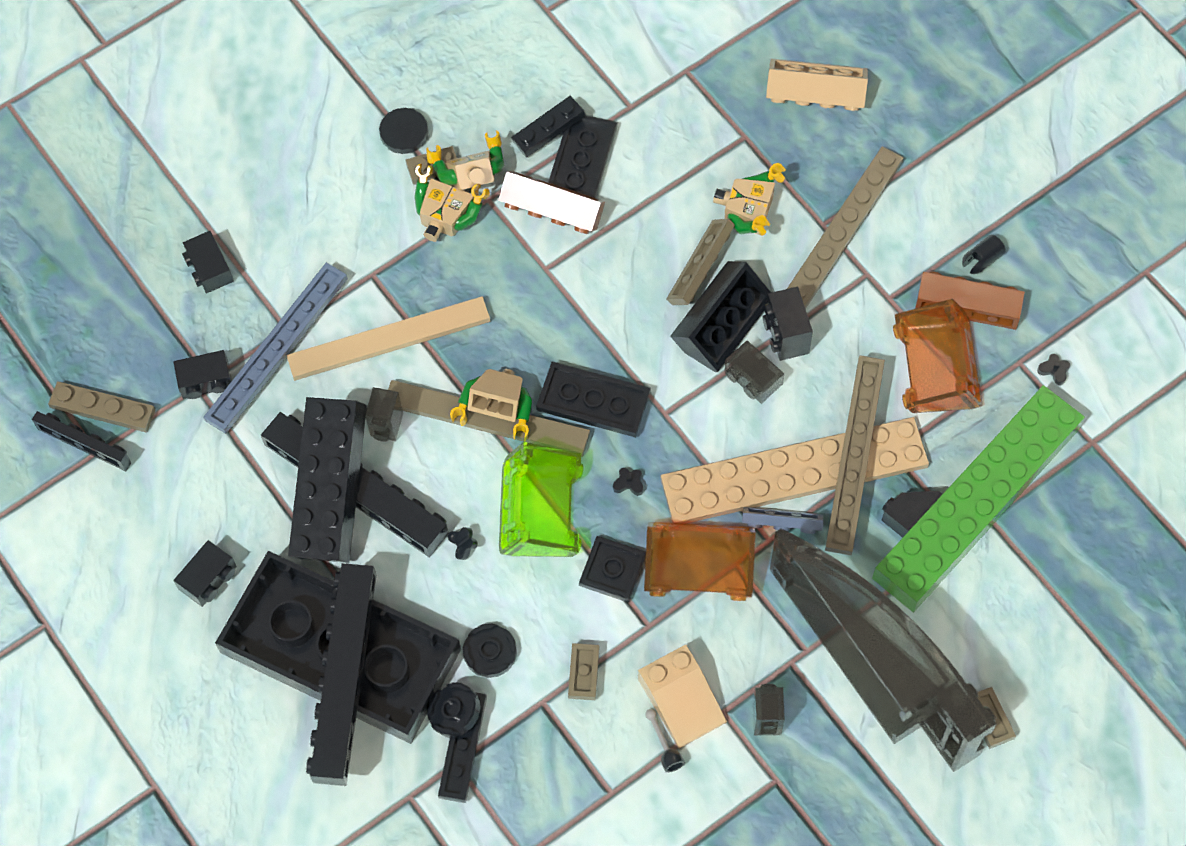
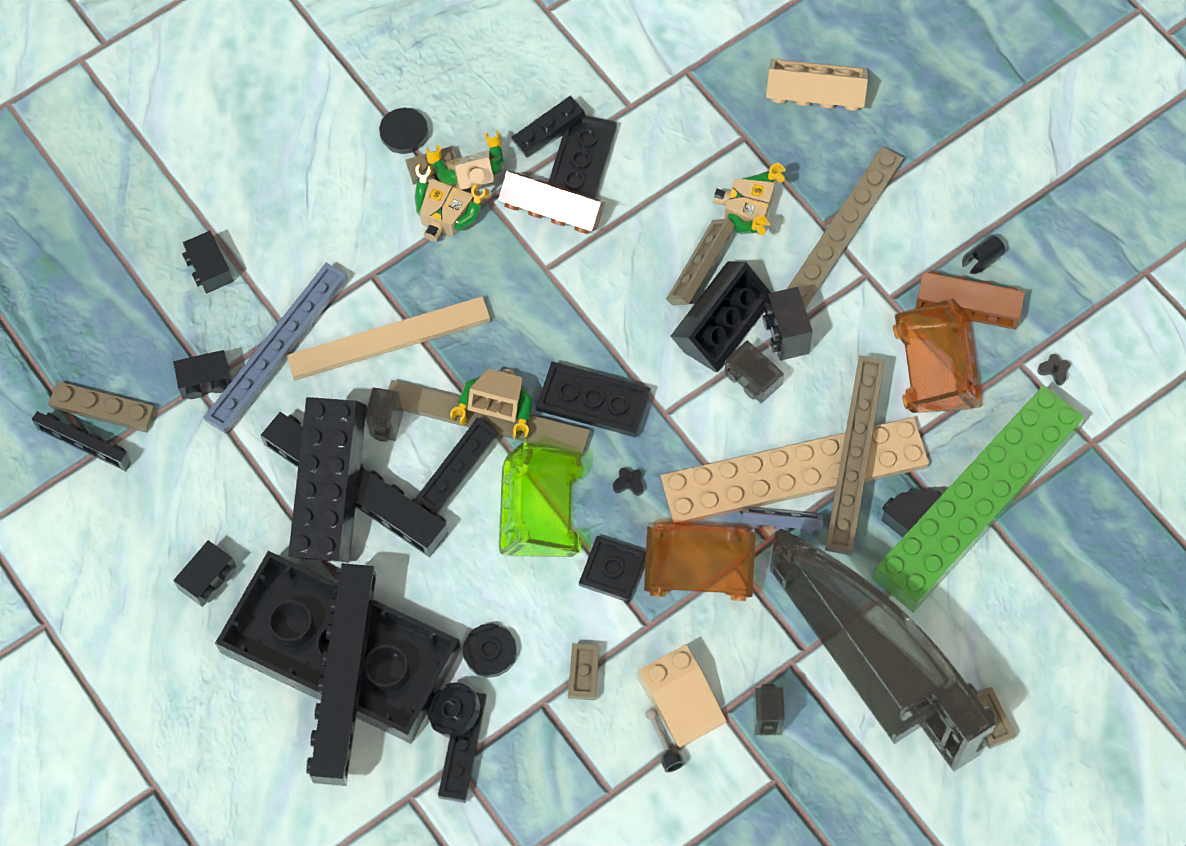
black piece [448,527,478,560] -> none
none -> black plate [415,417,499,514]

